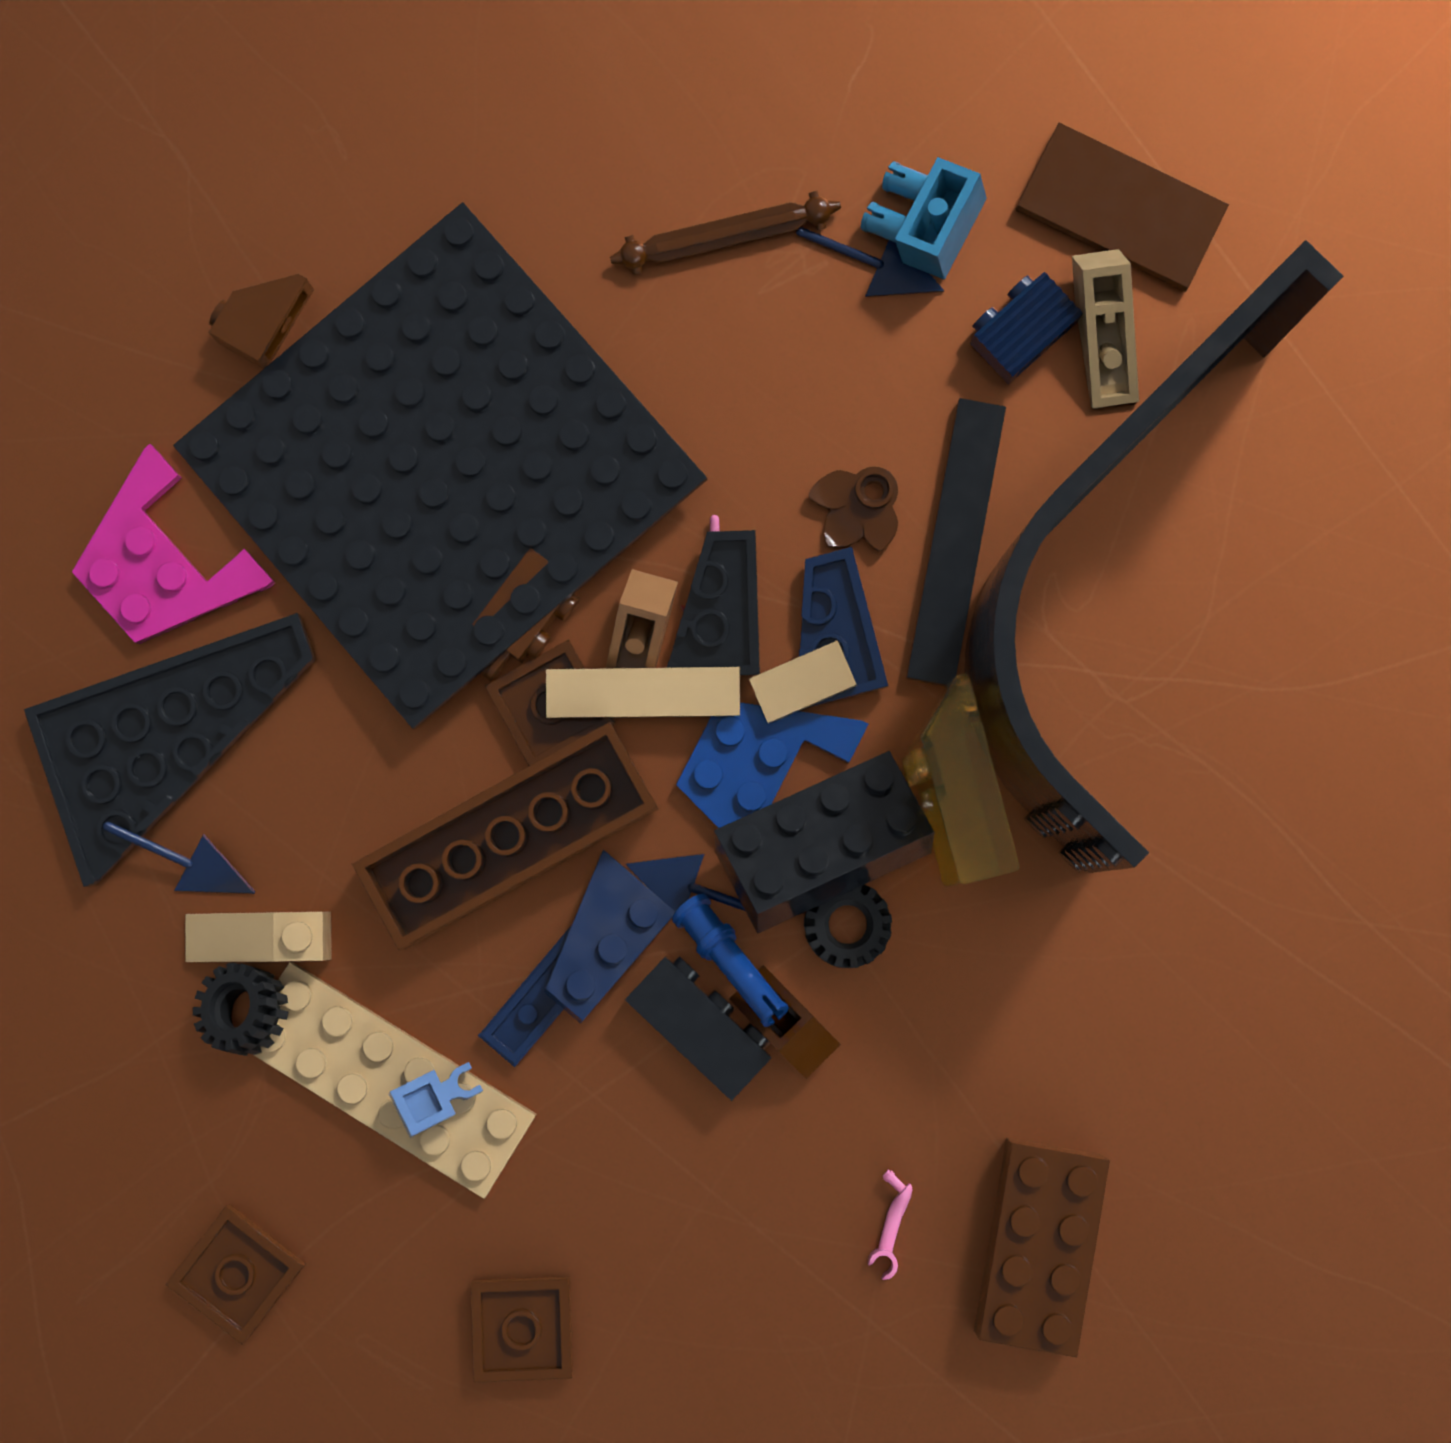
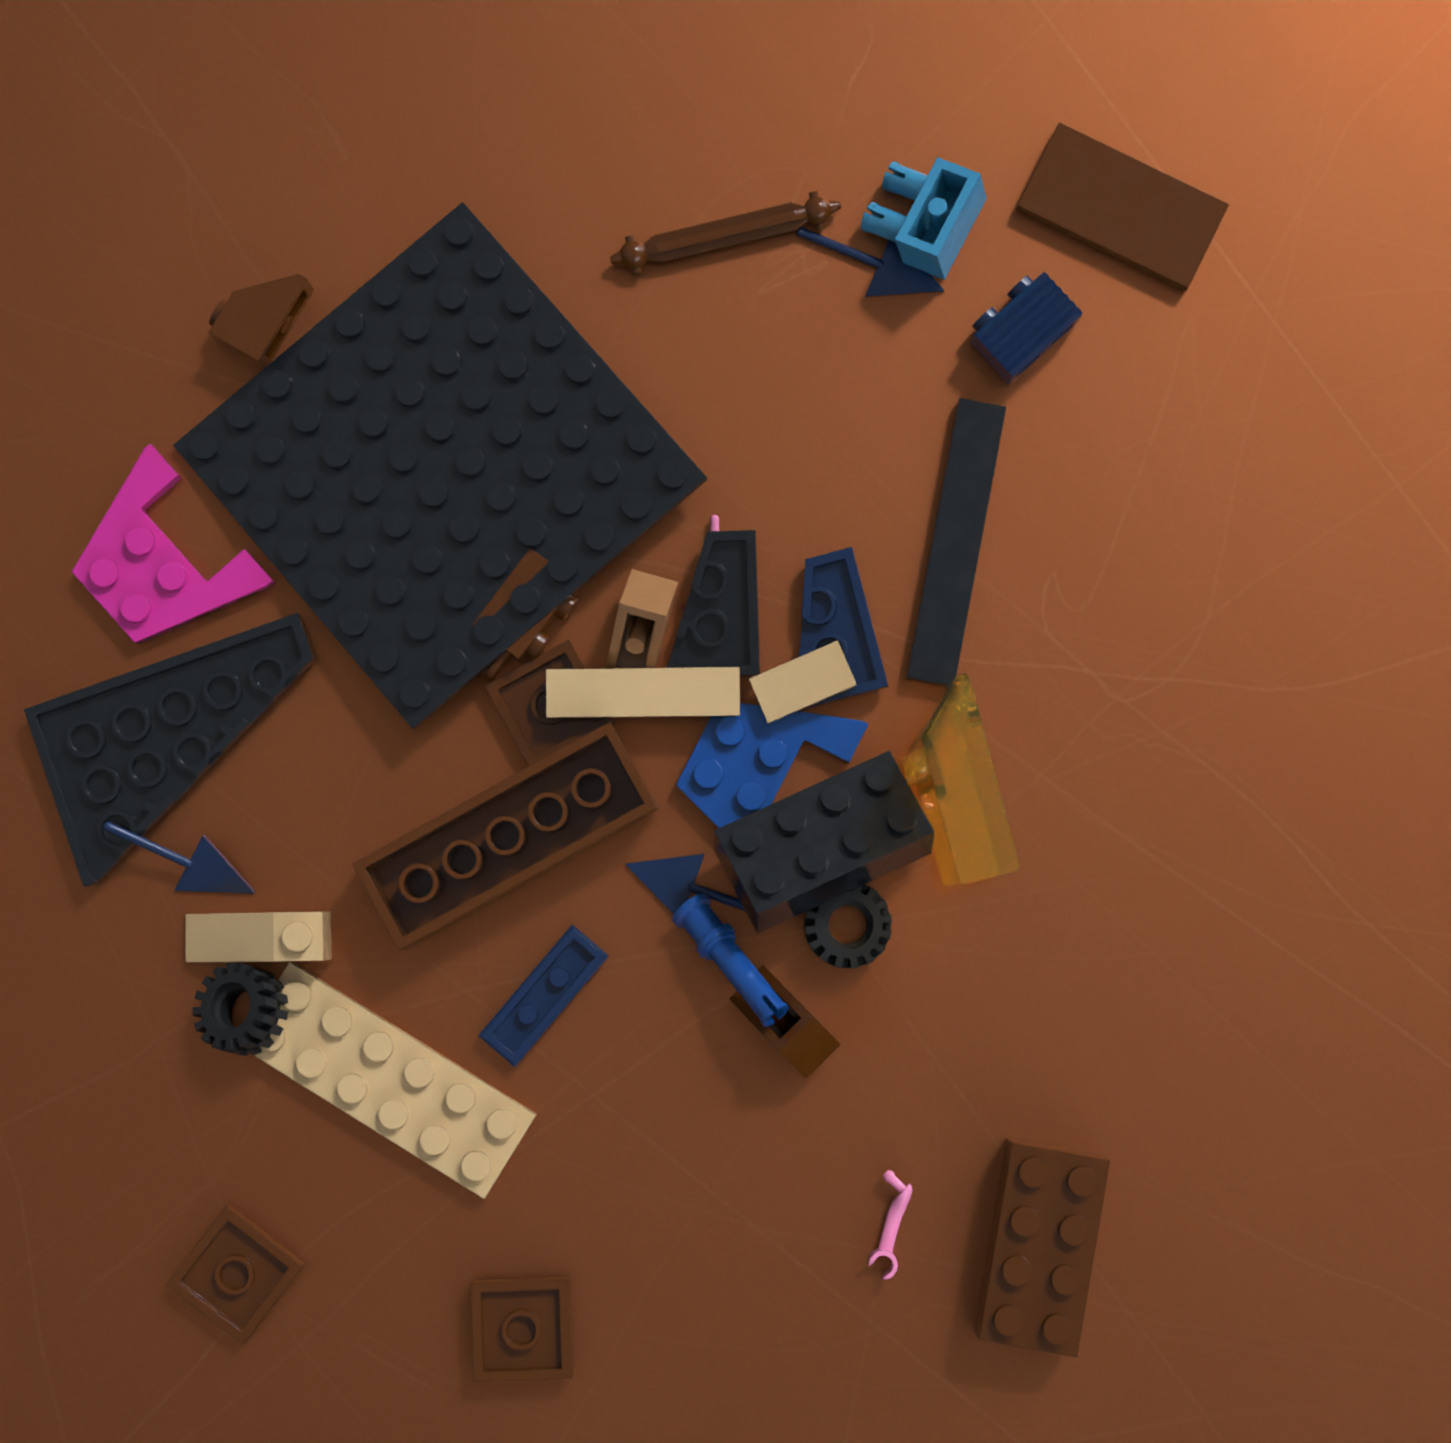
medium blue plate [389,1062,483,1138] -> none
dark blue wing [544,850,675,1024] -> none
black brick [625,956,772,1101] -> none
reddish brown plate [809,467,898,551] -> none
black panel [964,240,1344,873] -> none
tan slope [1072,249,1139,408] -> none

